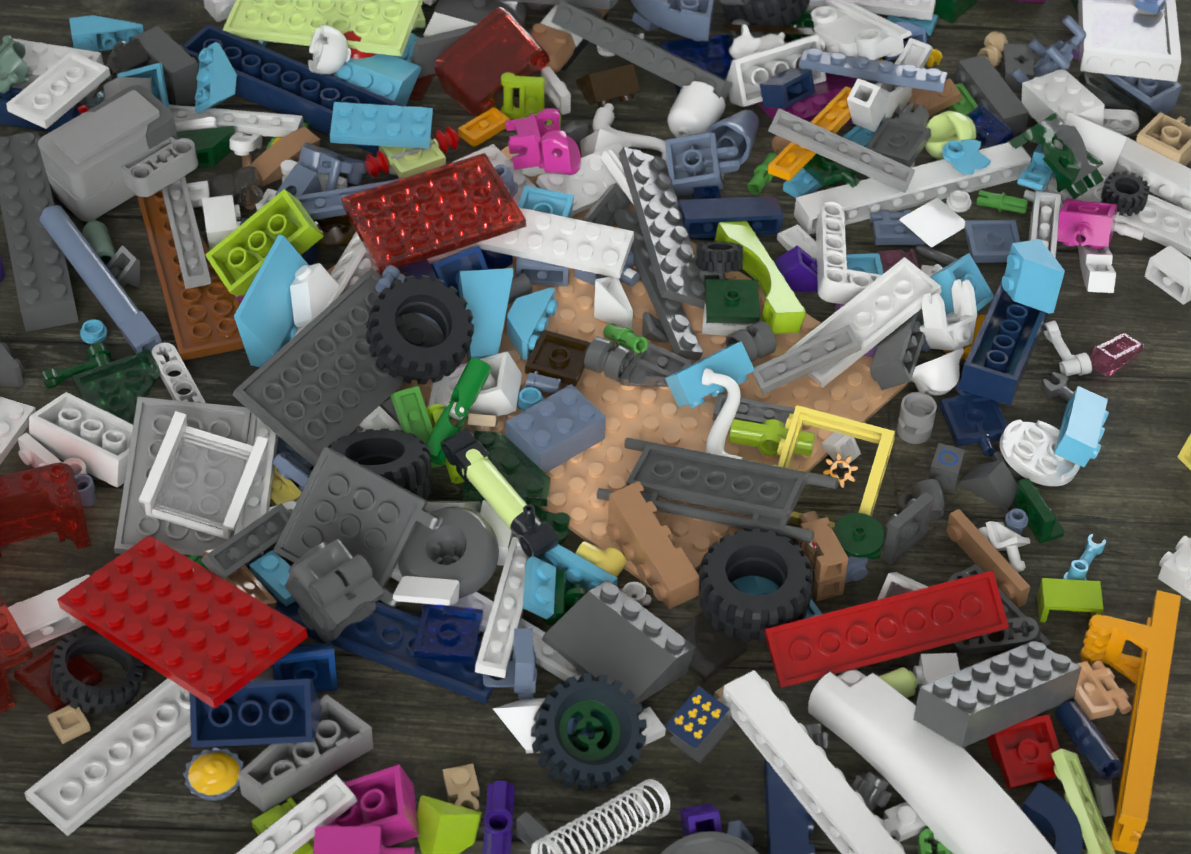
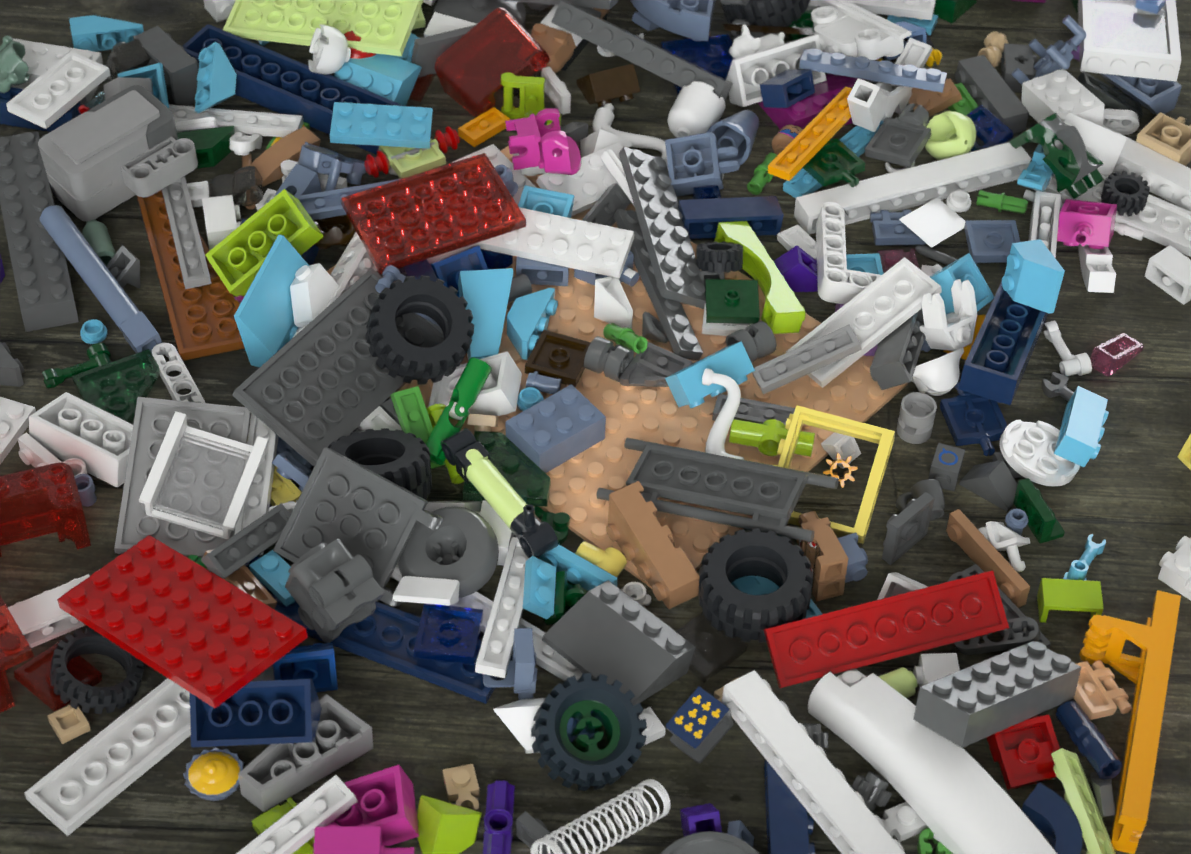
light grey plate [768,109,915,193] -> none
dark green piece [834,513,884,560] -> none
medium azure plate [942,139,991,175] -> none

